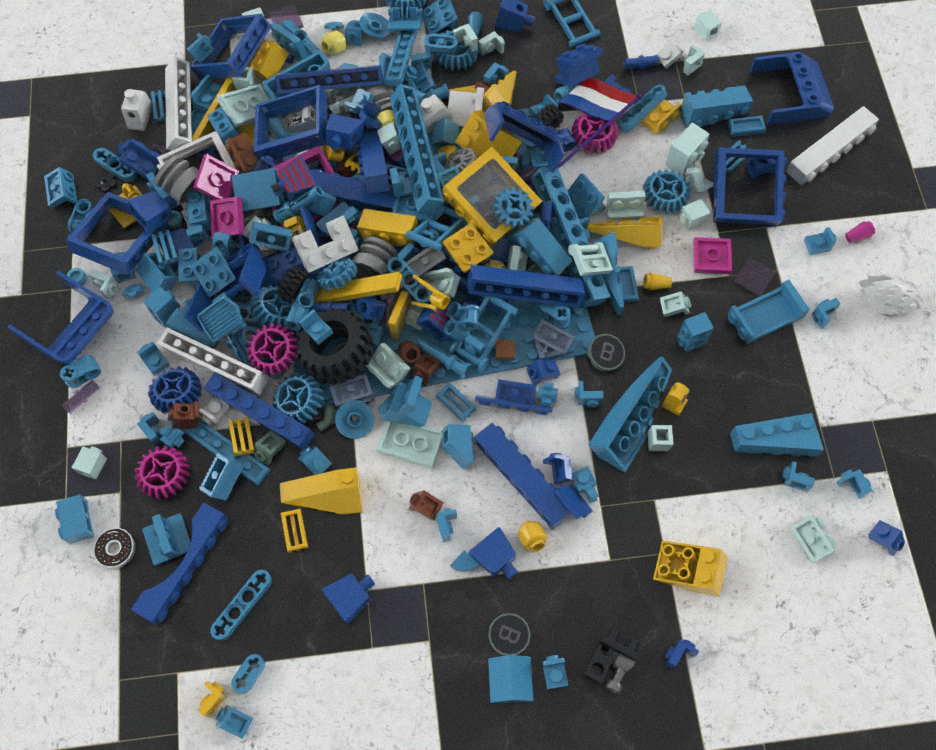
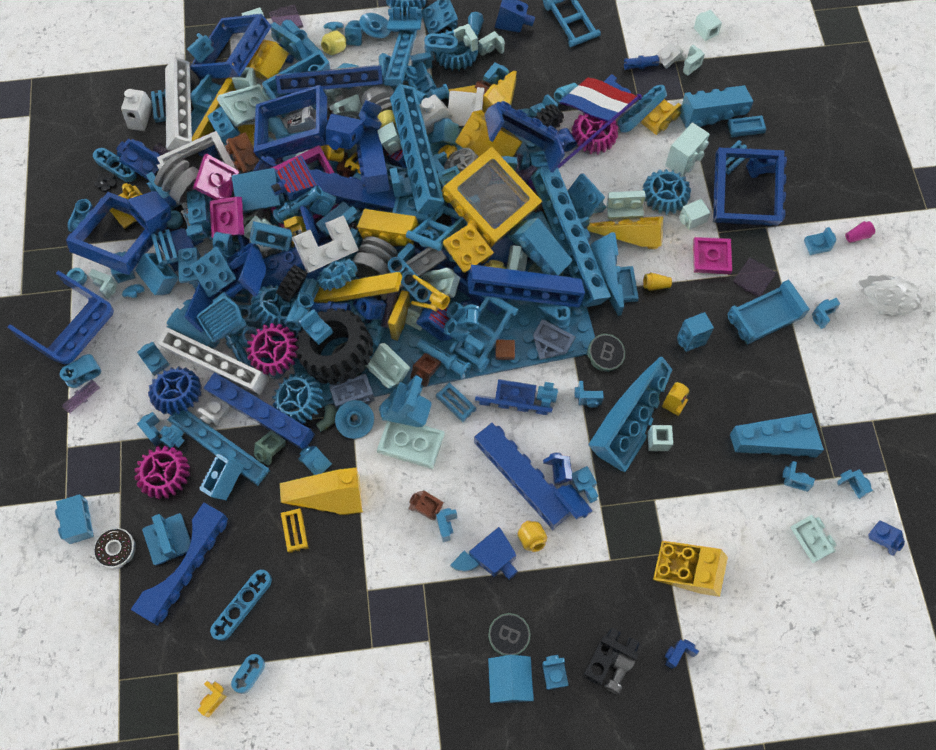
dark azure bracket [44,167,77,208] -> none
light aqua brick [72,446,107,480] -> none
dark azure brick [143,287,181,329] -> none
copper brick [168,401,199,429] -> none
dark azure bracket [216,705,253,739] -> none
yellow tile [228,417,254,456] -> none
blue torso [322,574,375,625] -> none
dark azure bracket [344,88,374,115] -> none
copper brick [398,340,420,363] -> none
dark azure slope [442,424,475,469] -> none
dark azure gear [492,187,534,229] -> none
blue bracket [527,358,561,385] -> none
blue axle [539,202,553,232] -> none
blue bracket [554,43,603,87] -> none
light aqua plate [568,242,613,276] -> none
light aqua bracket [660,292,691,317] -> none
light aqua bracket [686,166,714,193] -> none
blue windscreen [750,52,834,126] -> none
white brick [786,106,879,185] -> none

